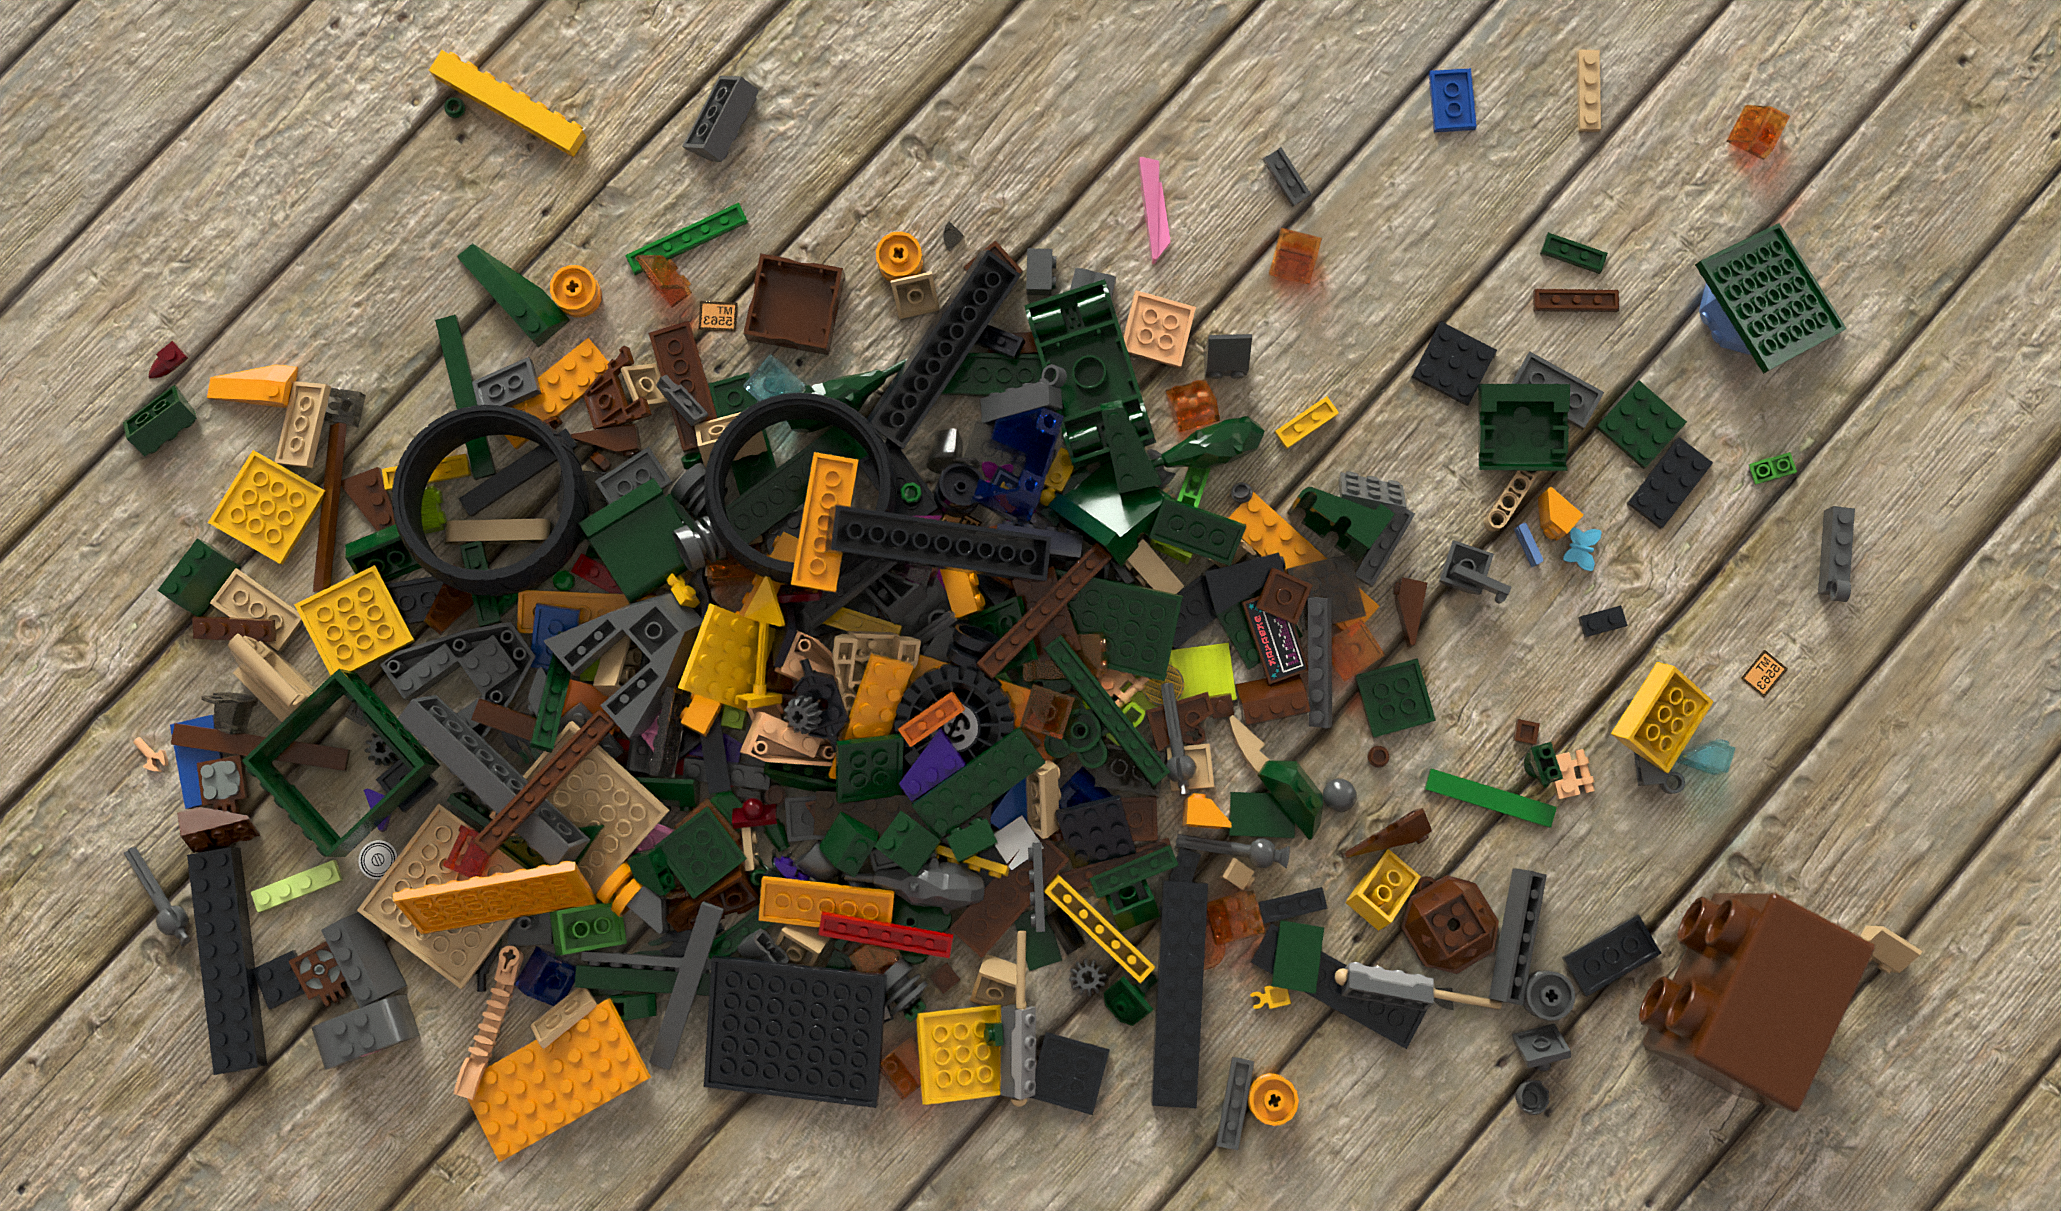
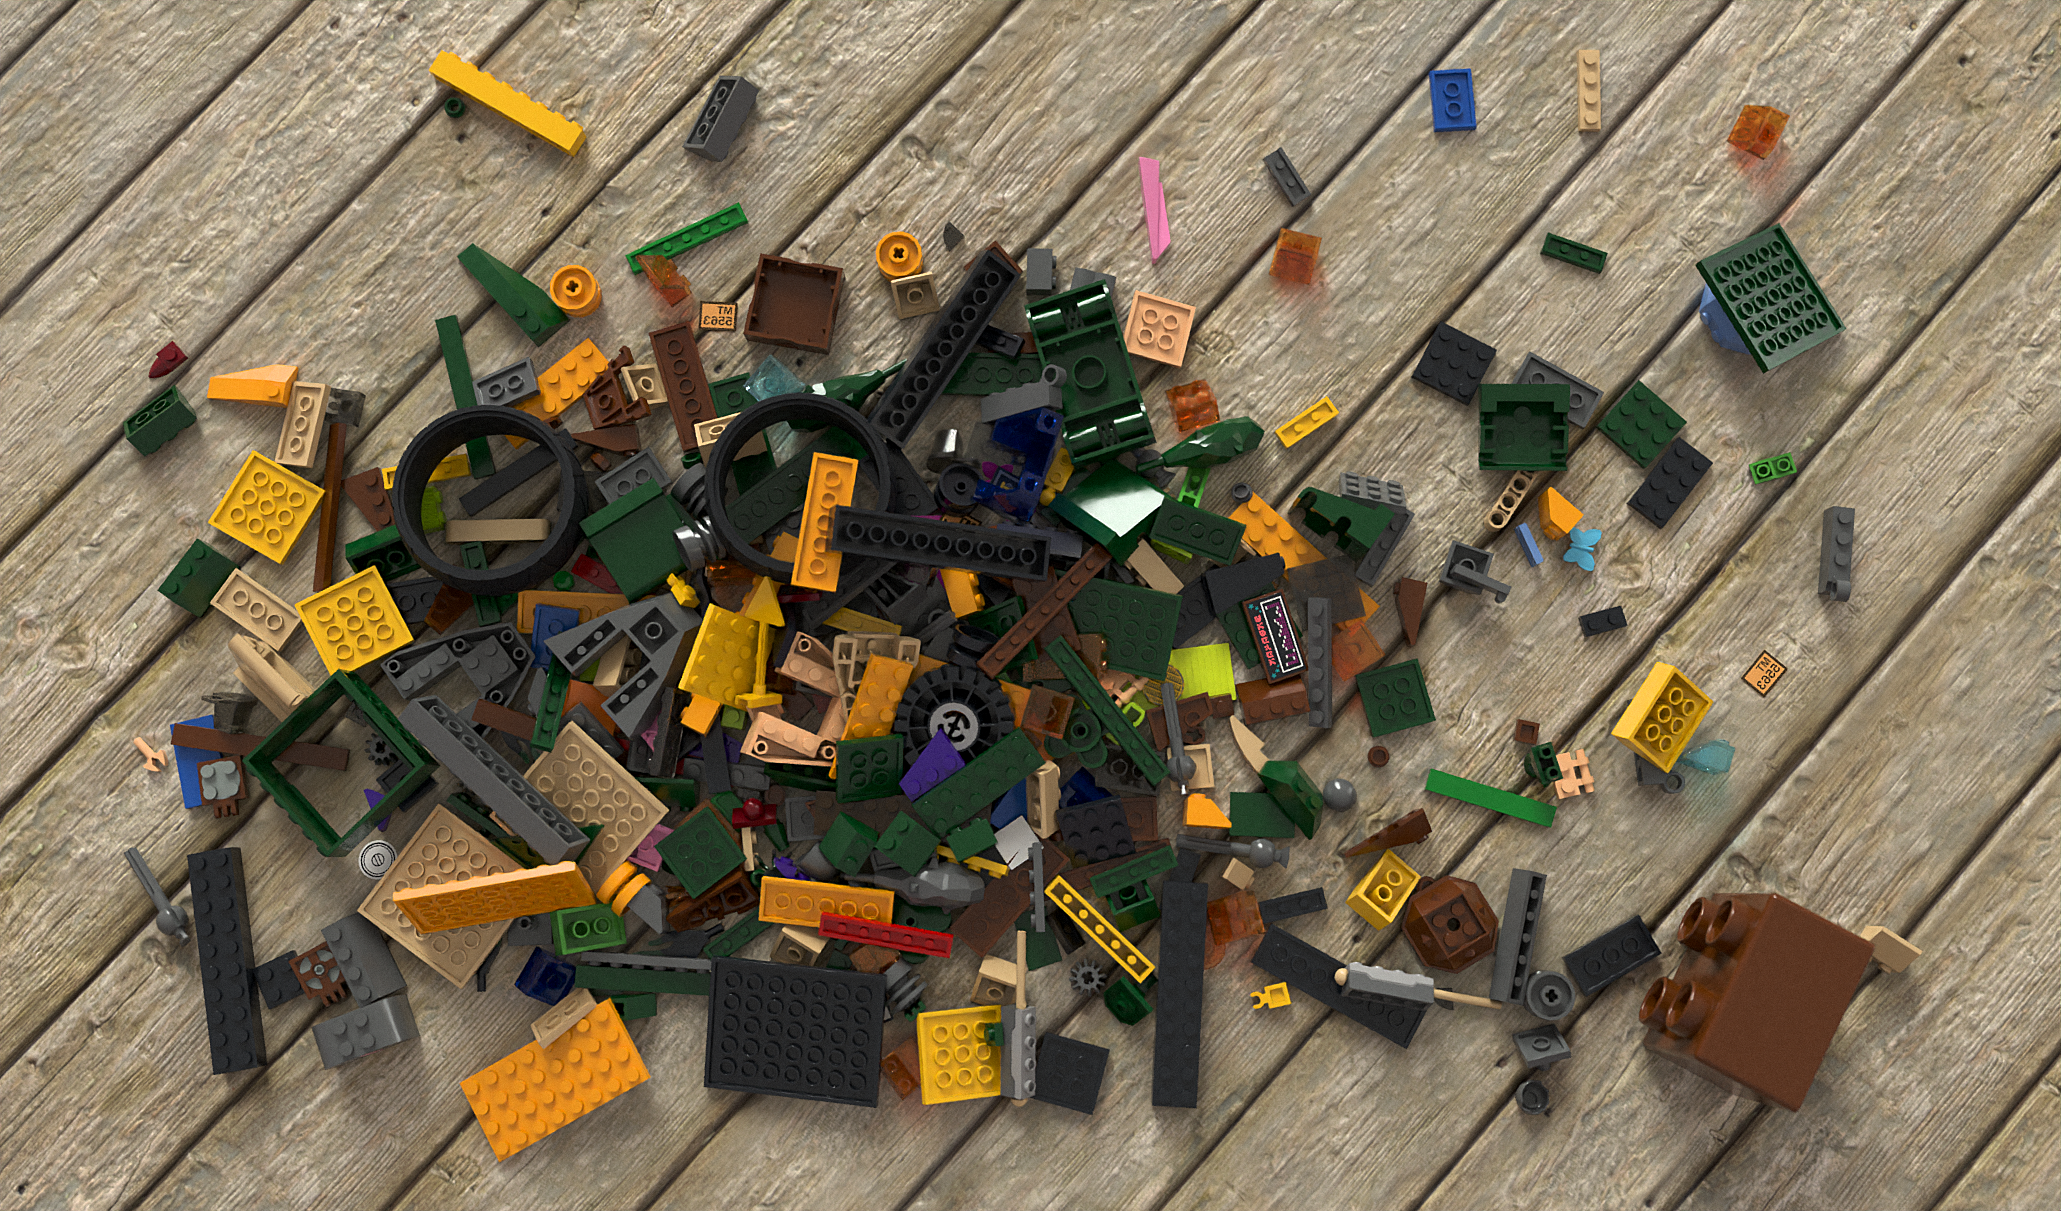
reddish brown slope [177,807,260,853] -> none
reddish brown plate [192,616,276,642] -> none
yellowish green plate [251,860,343,913] -> none
clear red plate [442,825,490,878] -> none
light nougat piece [453,946,524,1100] -> none
reddish brown tile [473,709,616,857] -> none
dark green slope [627,846,676,896] -> none
dark grey tile [649,901,724,1070] -> none
dark grey hinge [656,375,708,426] -> none
dark grey brick [737,928,789,963] -> none
dark grey gear [784,696,822,734] -> none
black plate [792,658,850,753] -> none
orange plate [898,691,965,747] -> none
green tile [901,482,922,504] -> none
reddish brown plate [930,963,961,994] -> none
dark green wedge [1100,400,1162,493] -> none
dark grey slope [1204,334,1252,379] -> none
dark grey plate [1216,1056,1254,1150] -> none
light orange wheel [1247,1073,1299,1126] -> none
reddish brown plate [1256,568,1313,625] -> none
dark green tile [1271,920,1324,994] -> none
reddish brown tile [1533,289,1619,312] -> none

